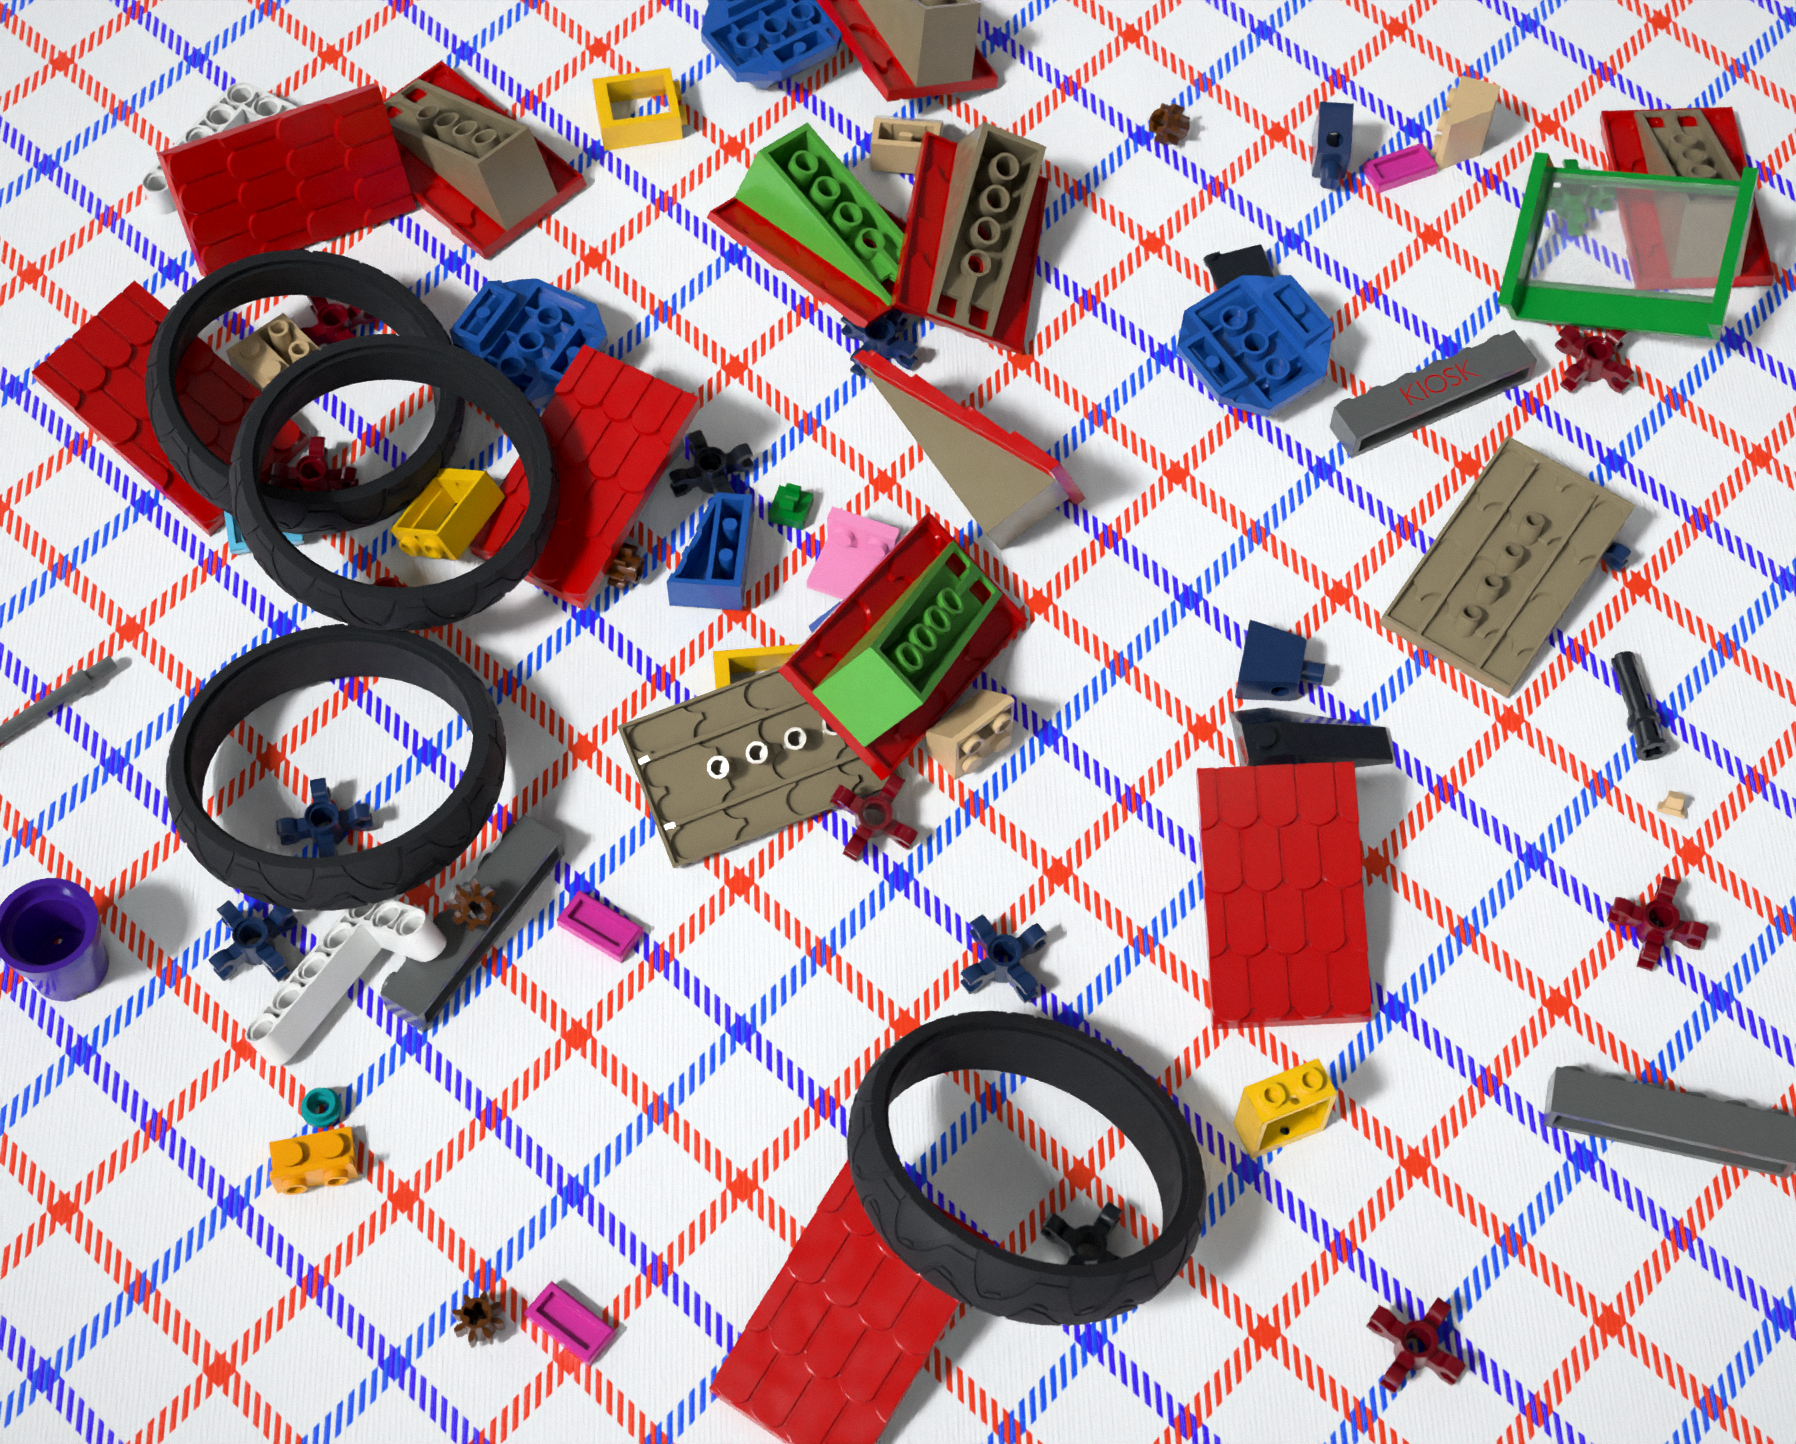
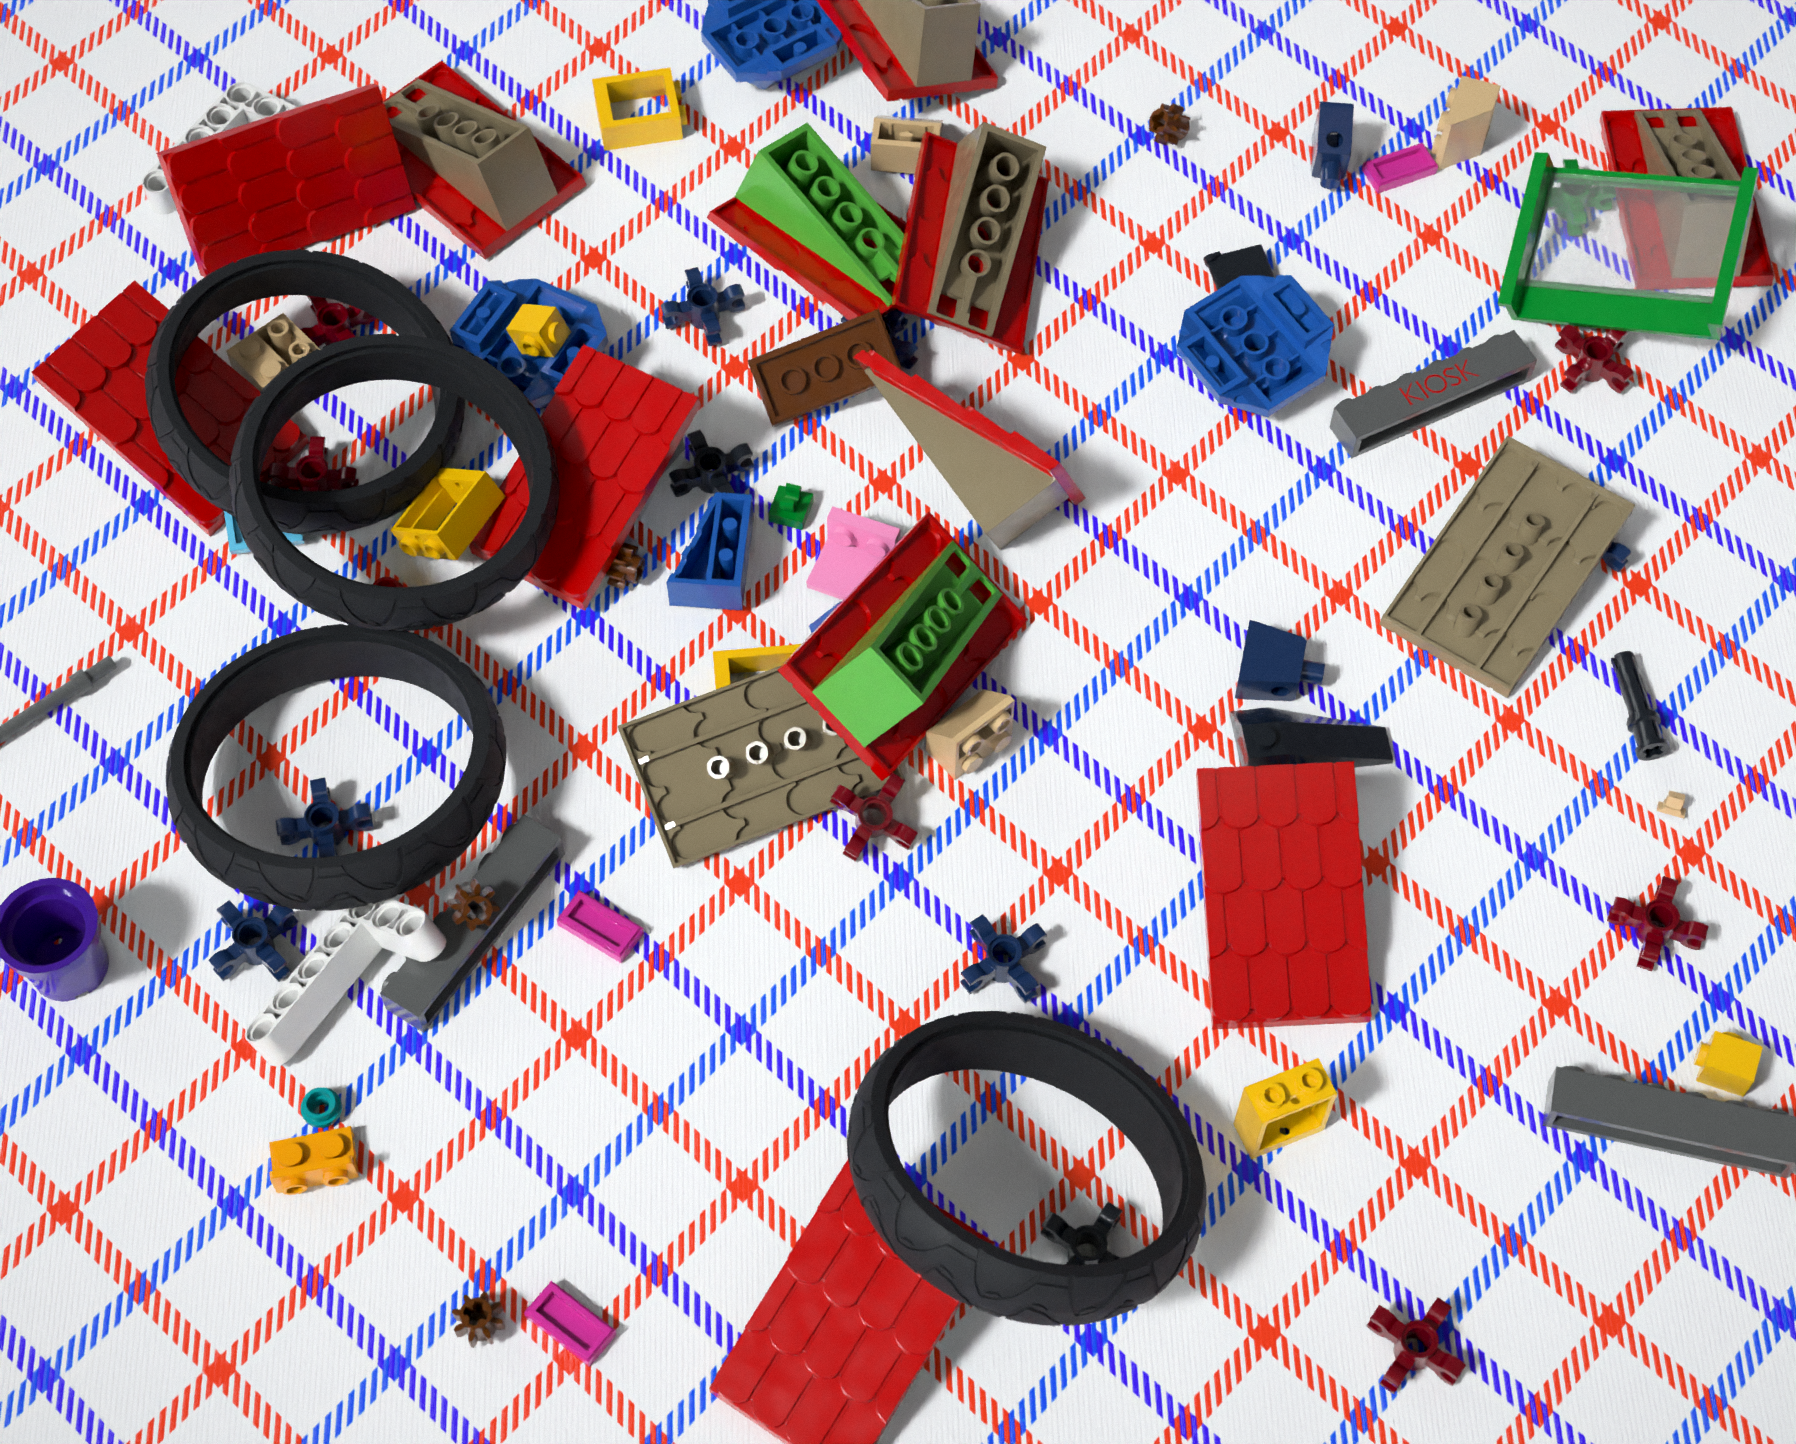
none -> yellow brick [506,304,571,358]
none -> dark blue pin [661,267,745,346]
none -> reddish brown tile [747,309,903,428]
none -> yellow brick [1693,1031,1763,1097]

